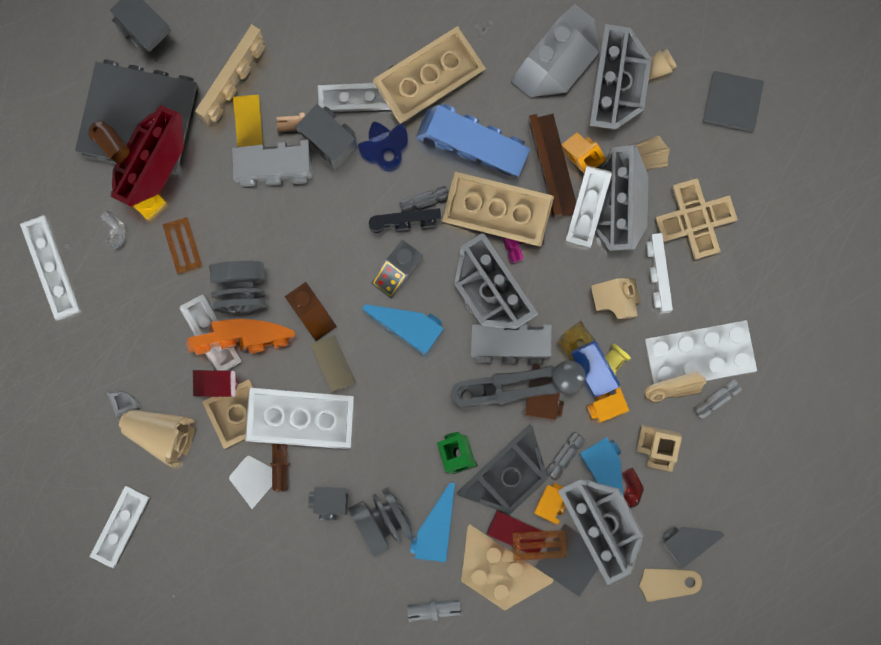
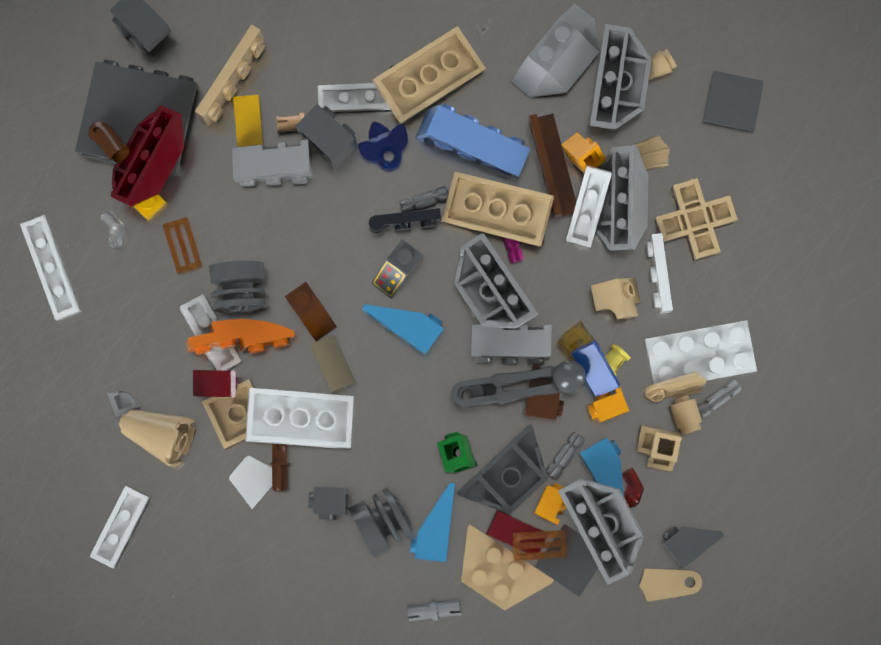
none -> tan brick [670,395,702,435]

